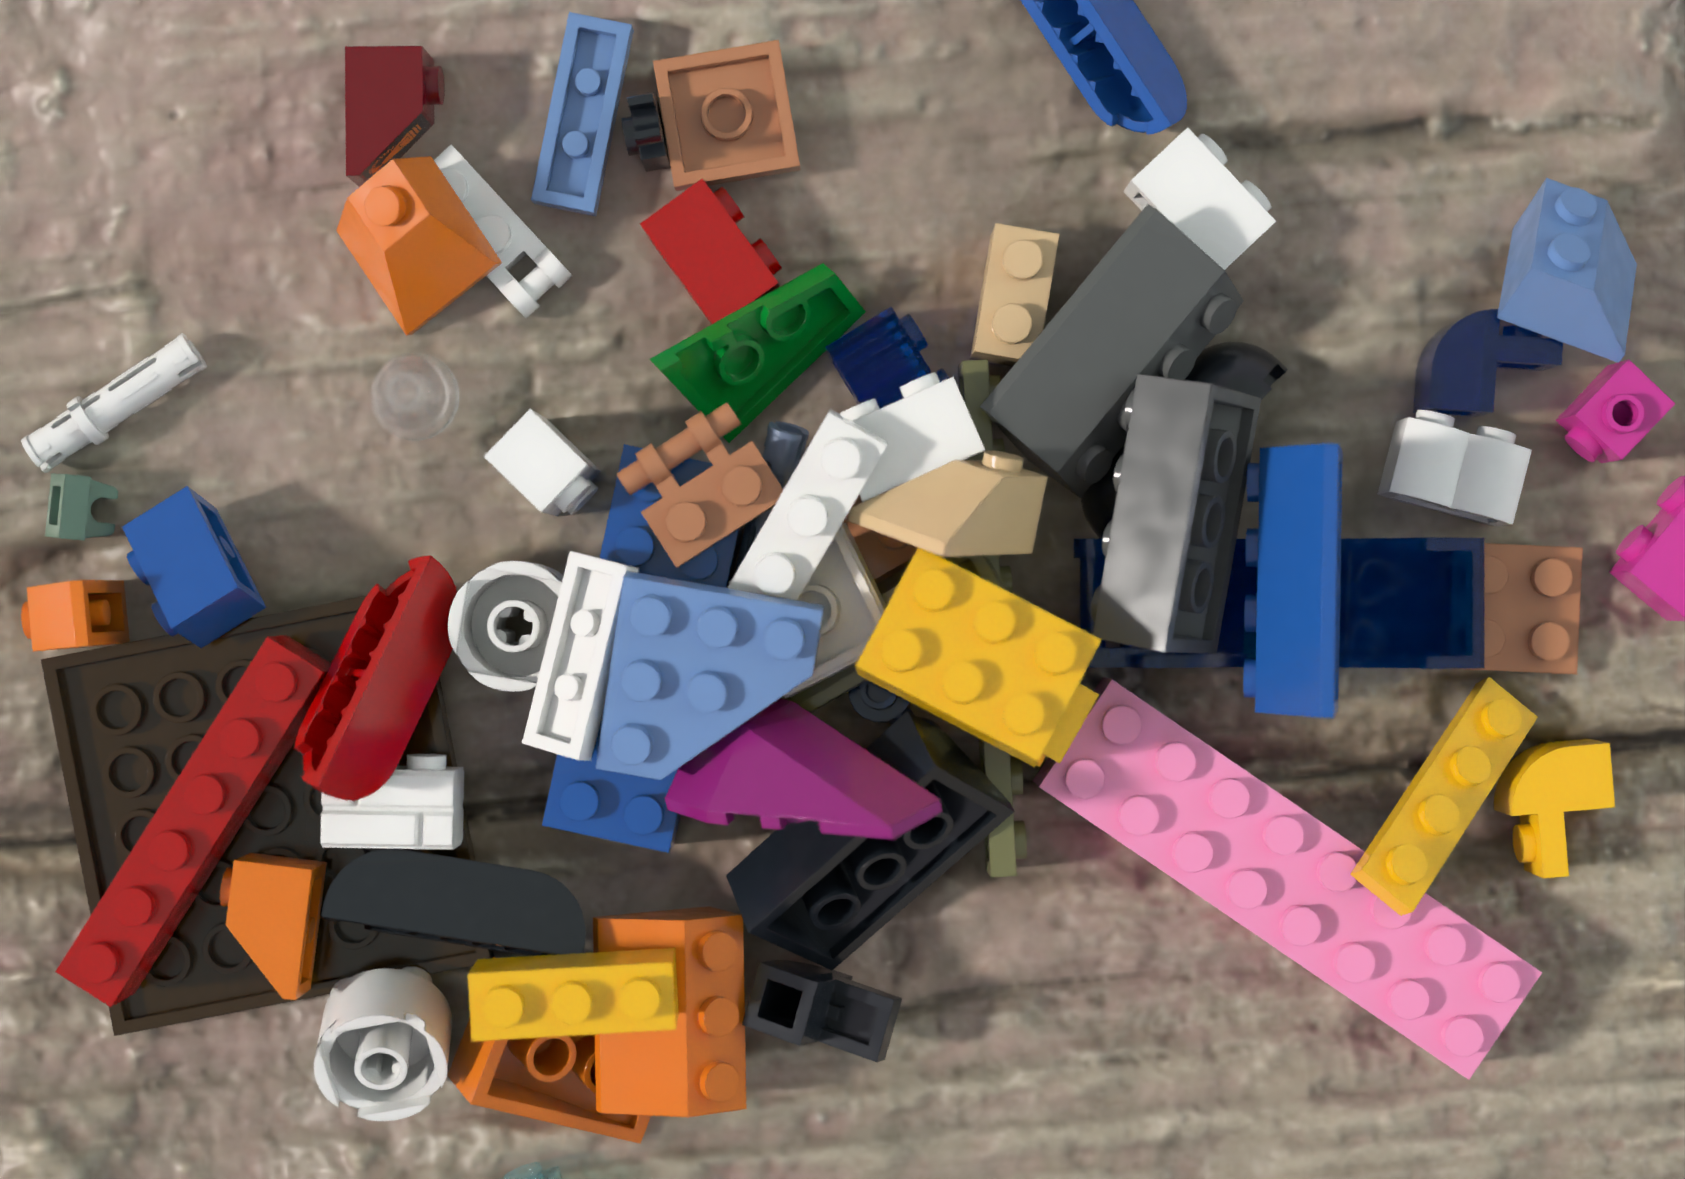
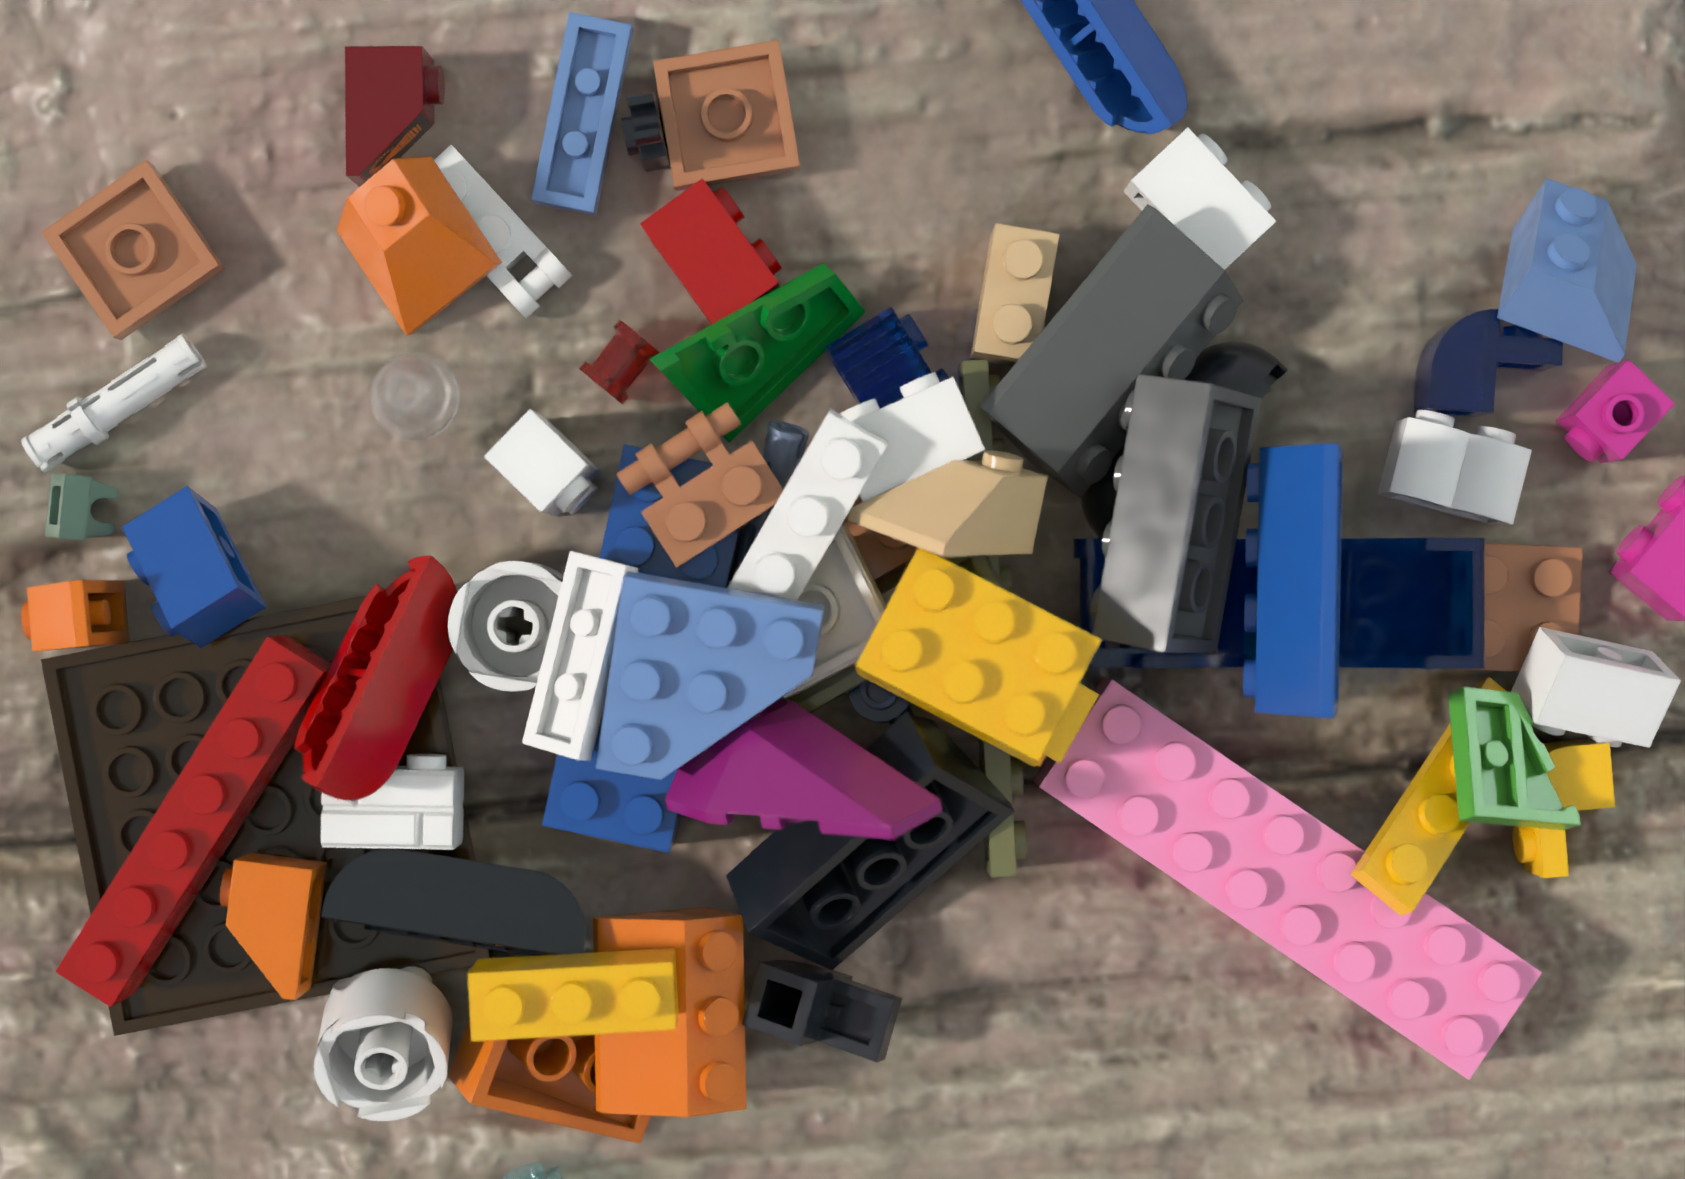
none -> nougat plate [41,160,225,340]
none -> clear red bush [579,319,660,405]
none -> bright green wing [1448,687,1581,830]
none -> white brick [1511,627,1681,748]

